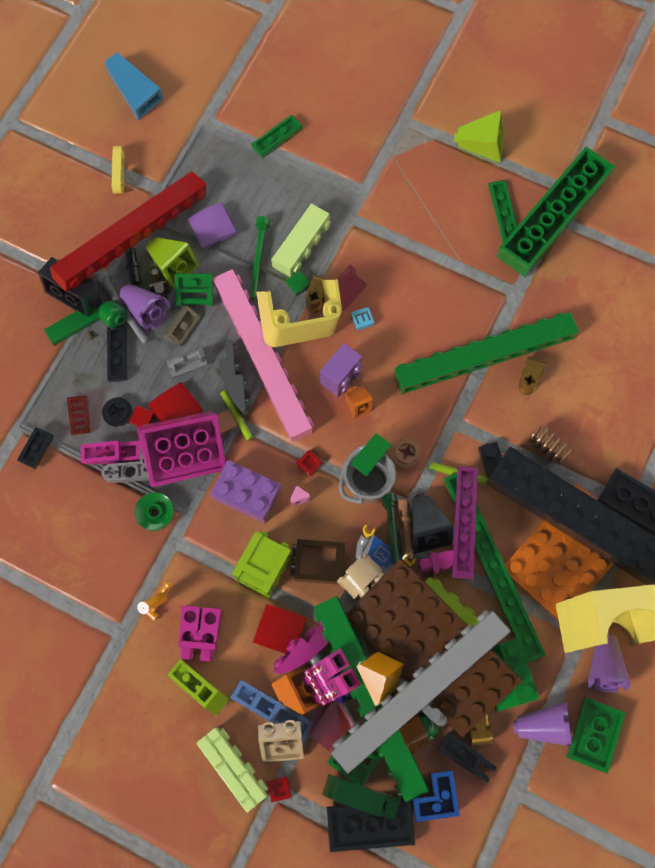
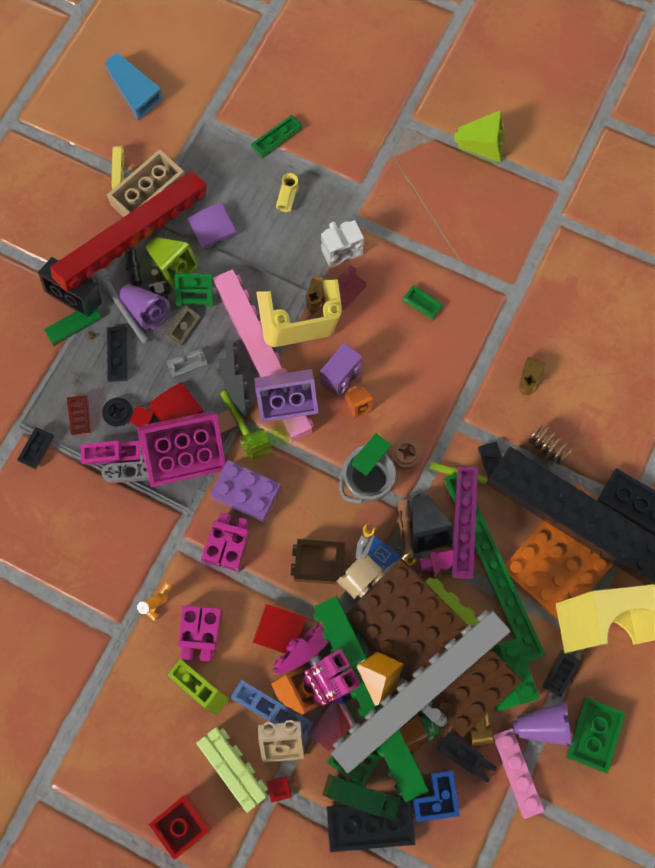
green head [99,301,126,328] -> none
green dish [134,492,174,531] -> none
lime container [232,530,293,598] -> none
green piece [250,216,271,300] -> none
yellowish green brick [272,203,331,277] -> none
green tile [285,270,310,296] -> none
bright pink slope [290,485,310,506] -> none
red tile [296,450,323,477] -> none
medium azure tile [351,307,374,331] -> none
dark green piece [381,493,400,566] -> none
green brick [393,312,579,395] -> none
green tile [488,180,517,244] -> none
green brick [496,146,615,278] -> none
medium lavender cone [588,632,630,692] -> none
none -> tan brick [107,149,185,217]
none -> red brick [149,794,212,860]
none -> dark pink hips [201,513,249,572]
none -> clear neon green brick [240,428,272,460]
none -> medium lavender slope [254,369,318,422]
none -> light yellow piece [276,173,298,212]
none -> white brick [321,220,364,268]
none -> green tile [402,285,443,321]
none -> bright pink plate [493,728,544,819]
none -> black slope [543,649,581,697]

